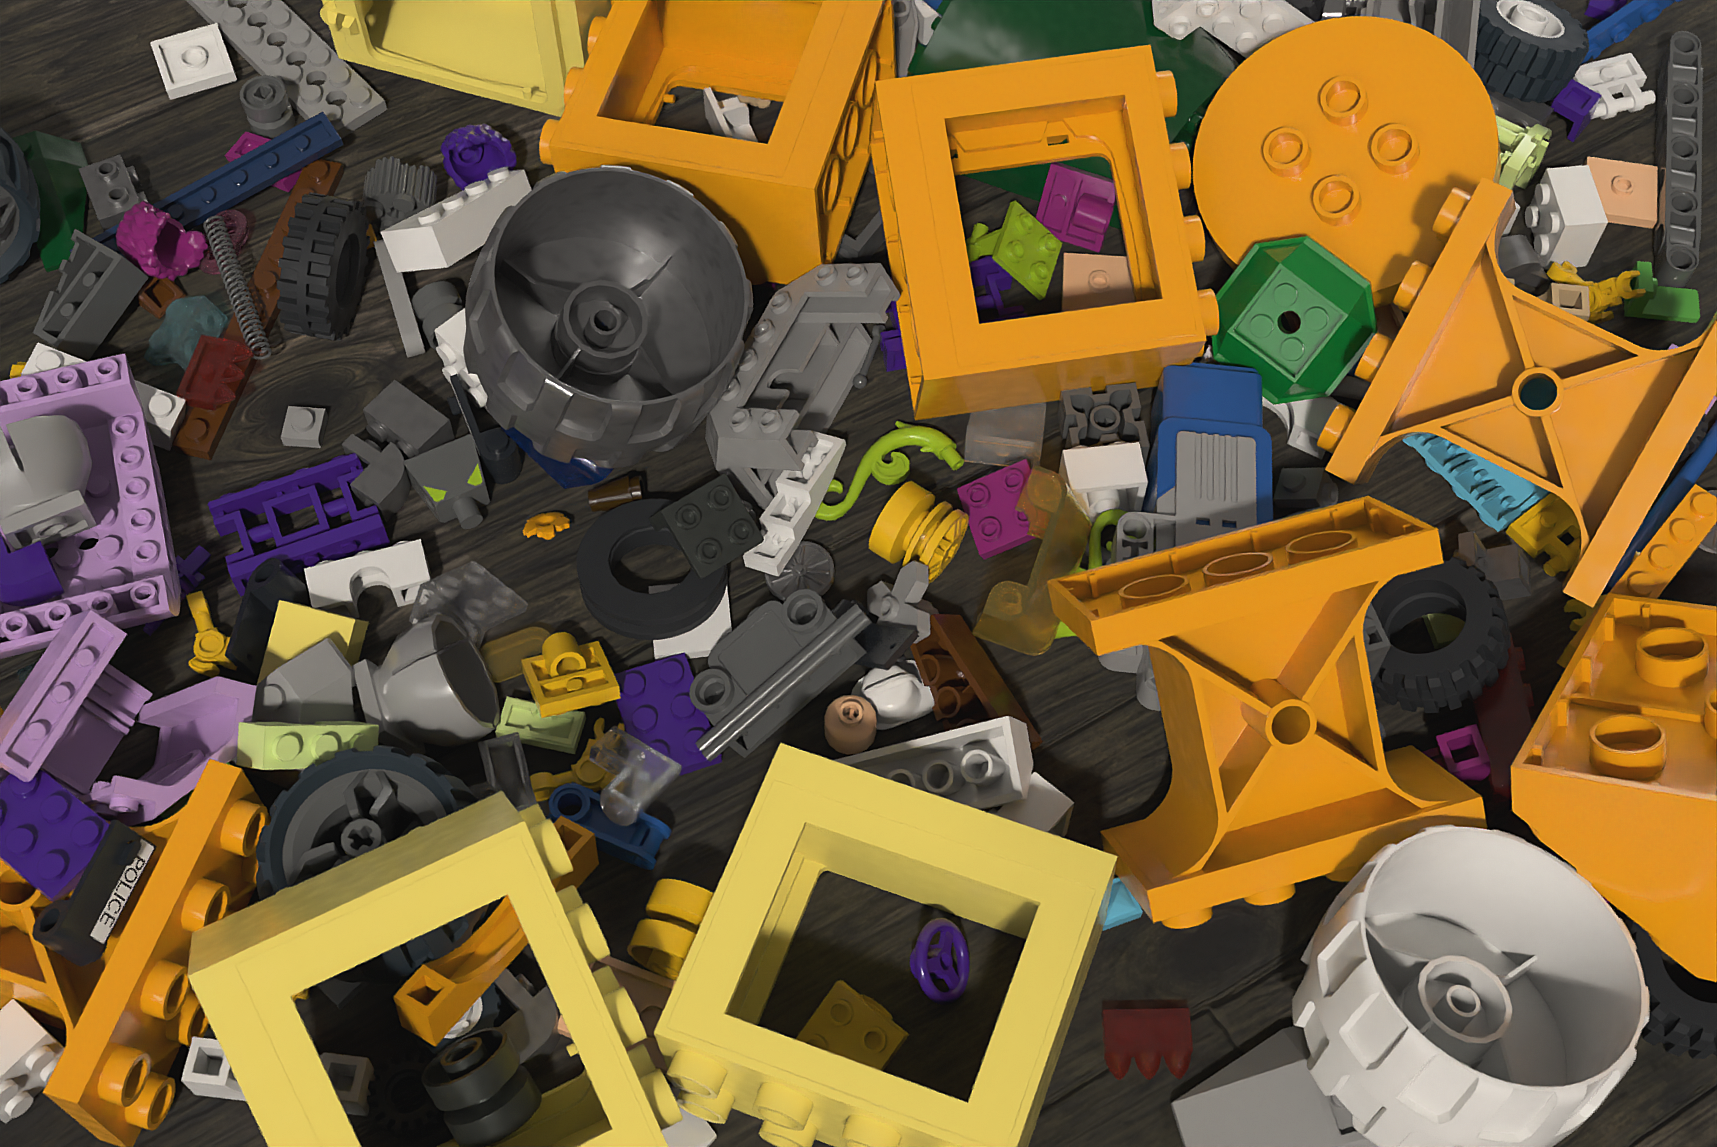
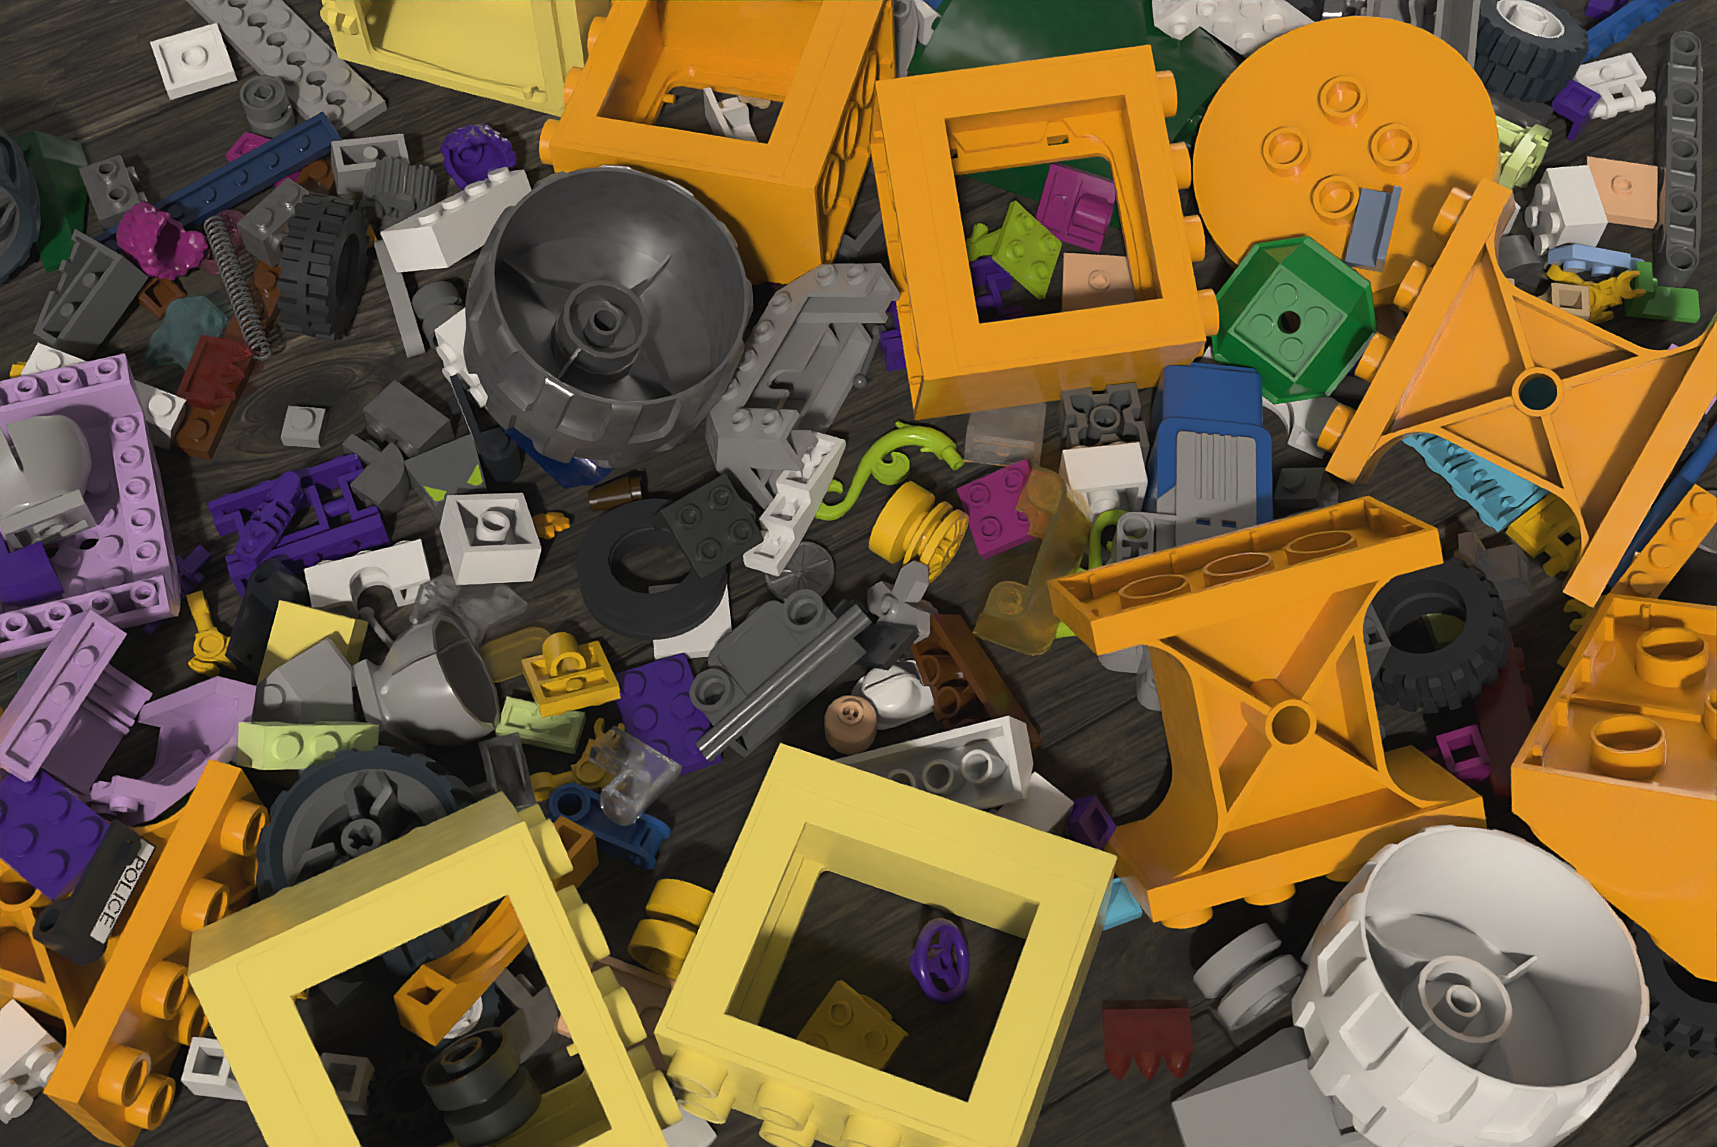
none -> dark purple hinge [234,470,305,566]
none -> flat silver brick [236,178,309,268]
none -> light grey brick [331,133,410,195]
none -> light grey hinge [359,607,394,650]
none -> white brick [440,493,542,585]
none -> dark purple panel [1066,795,1117,851]
none -> light grey wheel [1193,923,1306,1030]
none -> sand blue panel [1345,186,1402,273]
none -> light blue hinge [1548,243,1644,278]

